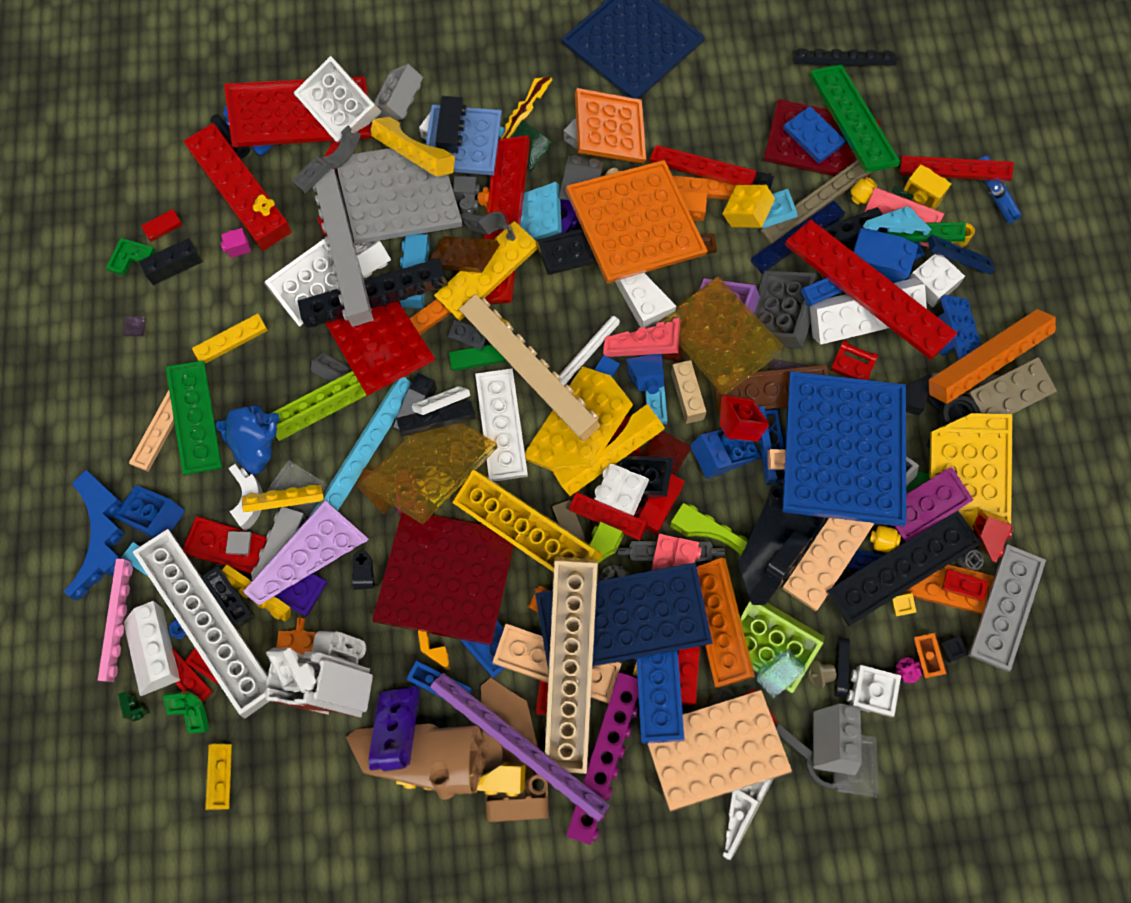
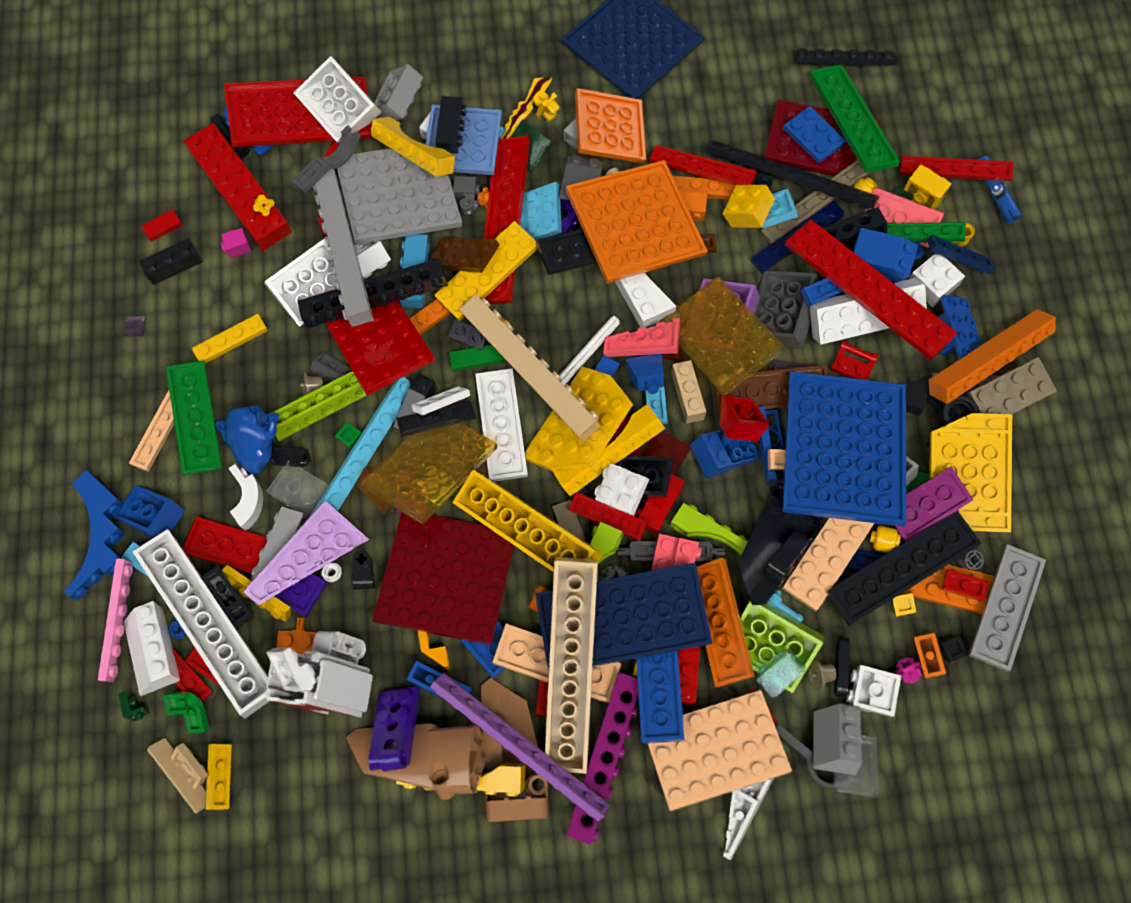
green plate [106,238,156,276] -> none
light grey piece [226,531,252,555] -> none
yellow plate [242,485,324,513] -> none
dark grey piece [461,212,516,241] -> none
medium azure wing [863,206,932,235] -> none
slope [972,509,1013,562] -> none
none -> tan bracket [147,738,208,813]
none -> black hinge [269,446,311,468]
none -> dark tan piece [300,372,323,396]
none -> white plate [322,562,342,582]
none -> green plate [335,422,362,449]
none -> yellow hips [534,91,560,122]
none -> black plate [706,140,880,209]
none -> medium azure piece [767,590,803,622]

